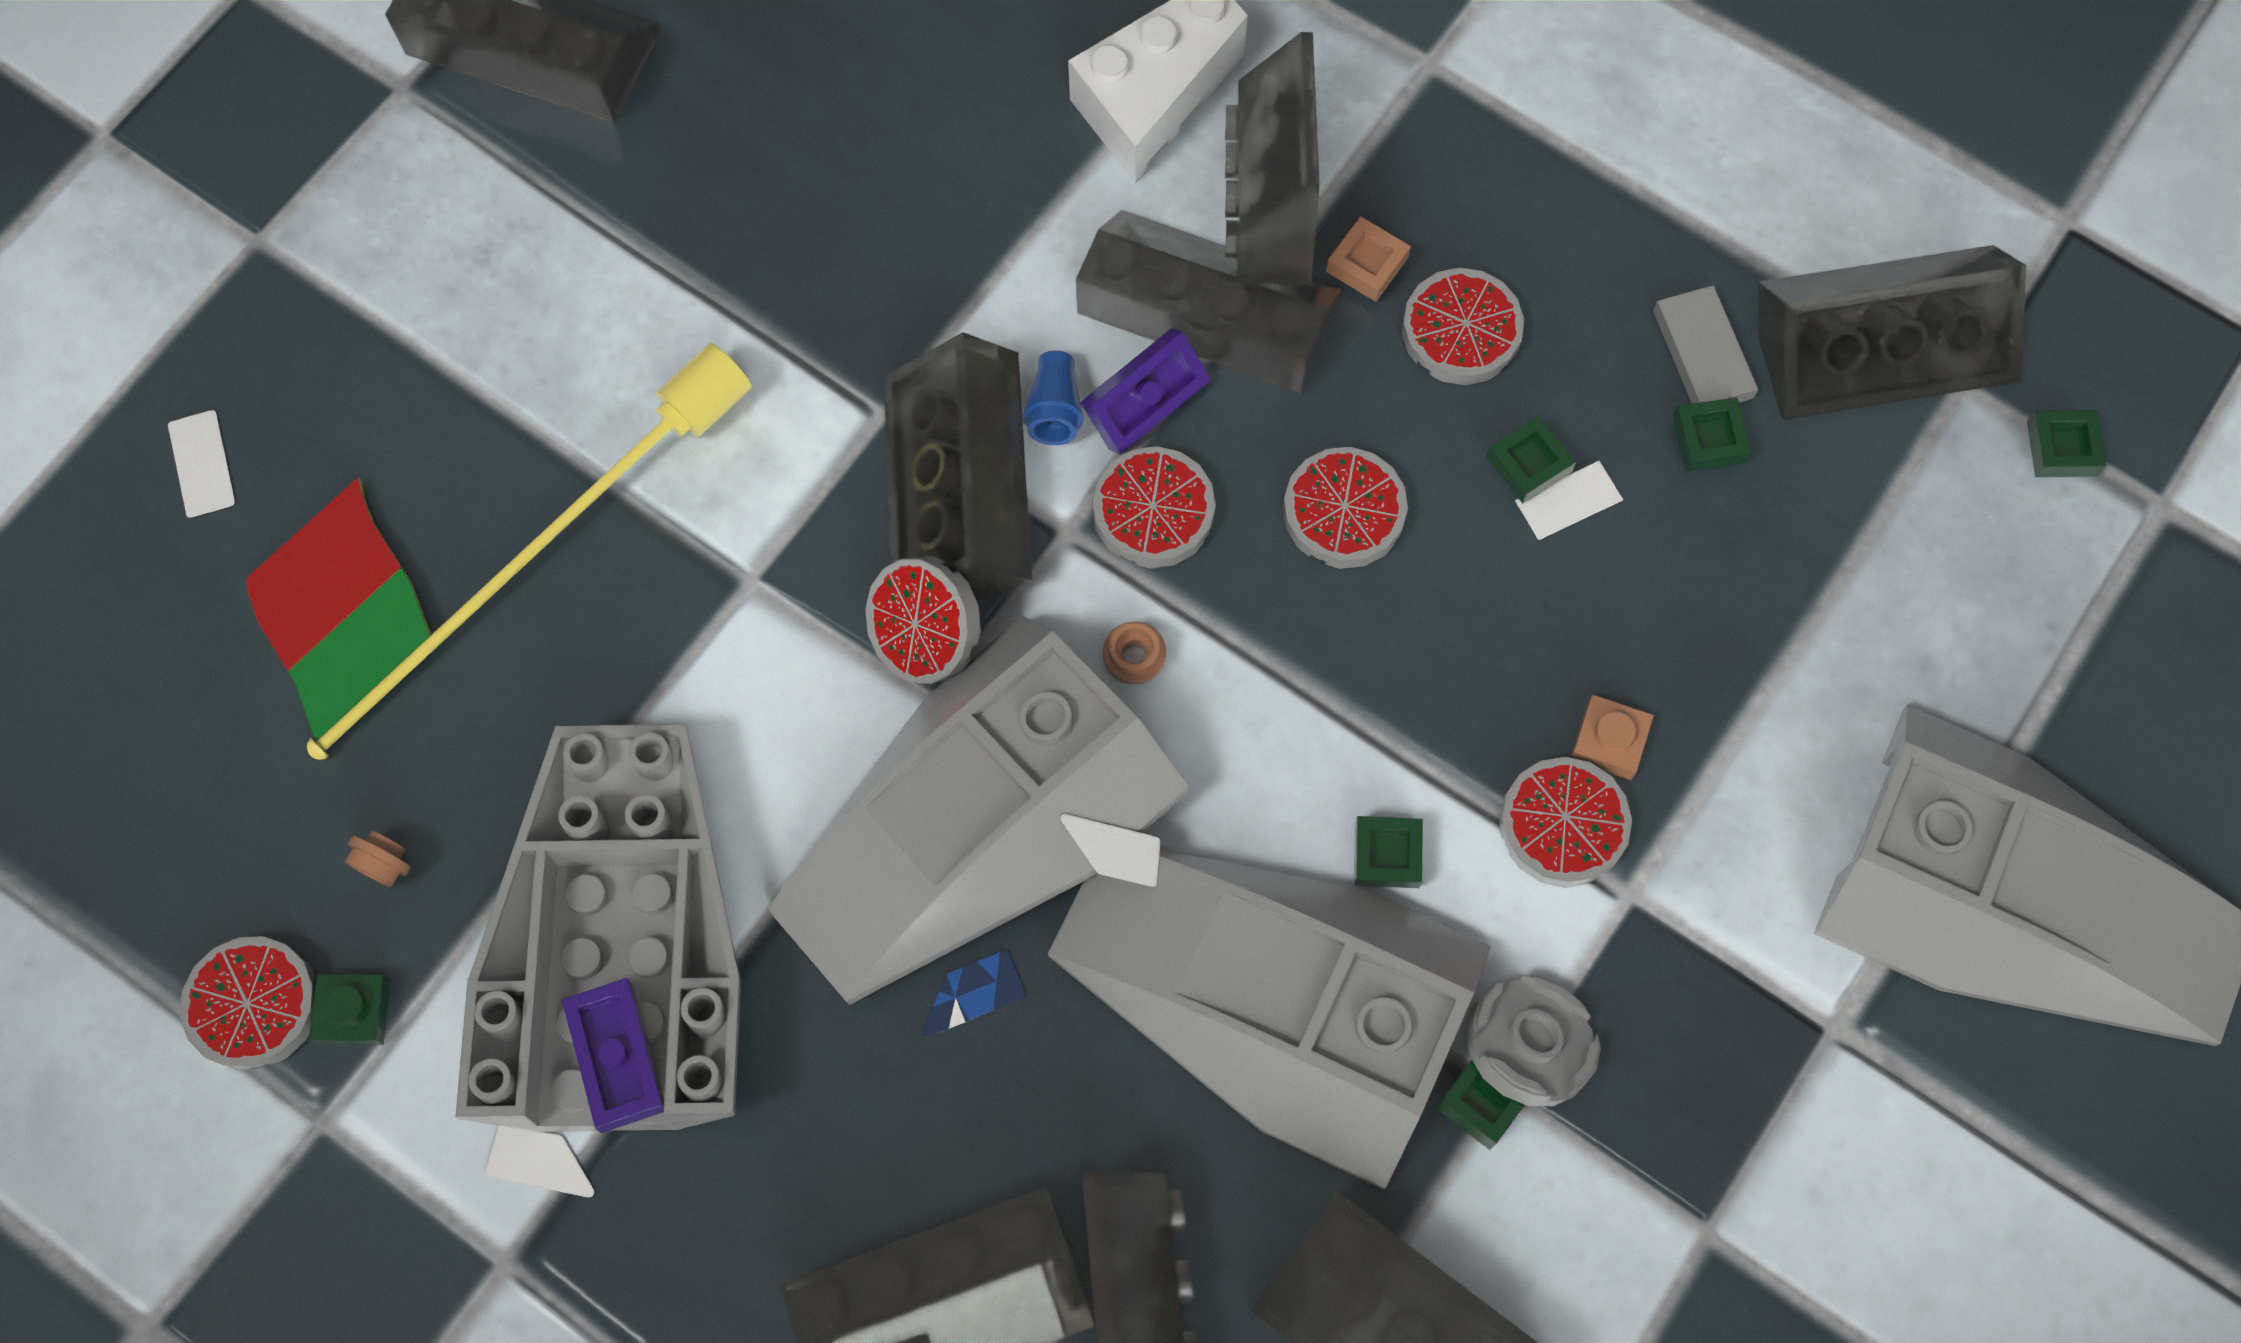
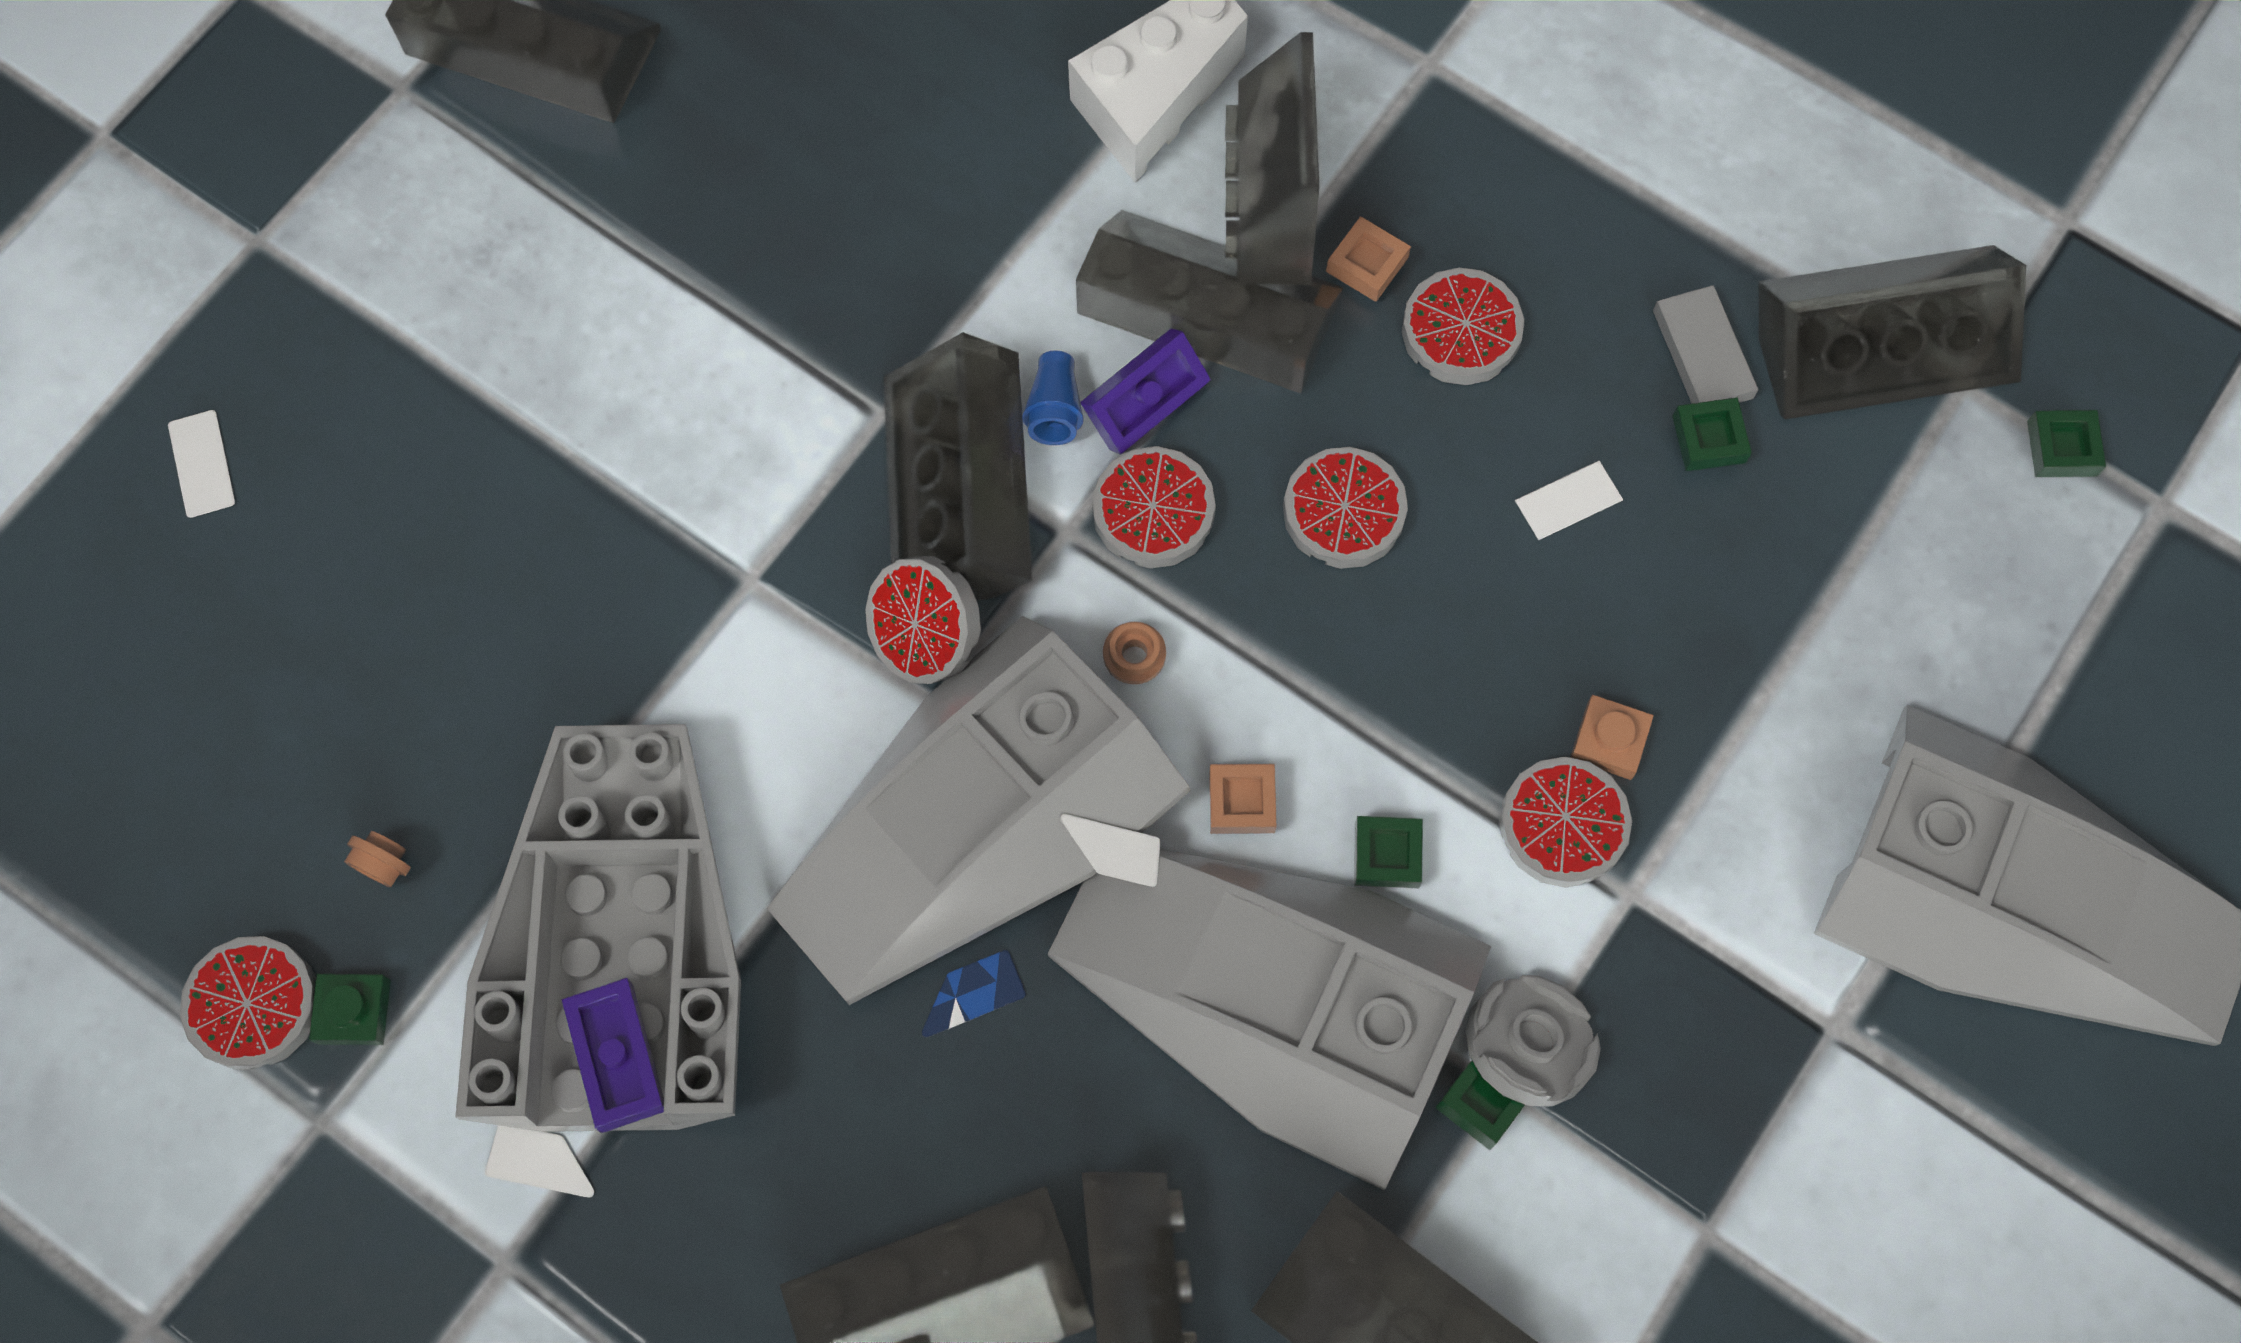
flag [246,343,752,760] -> none
dark green plate [1486,415,1576,504] -> none
none -> nougat plate [1209,764,1277,834]

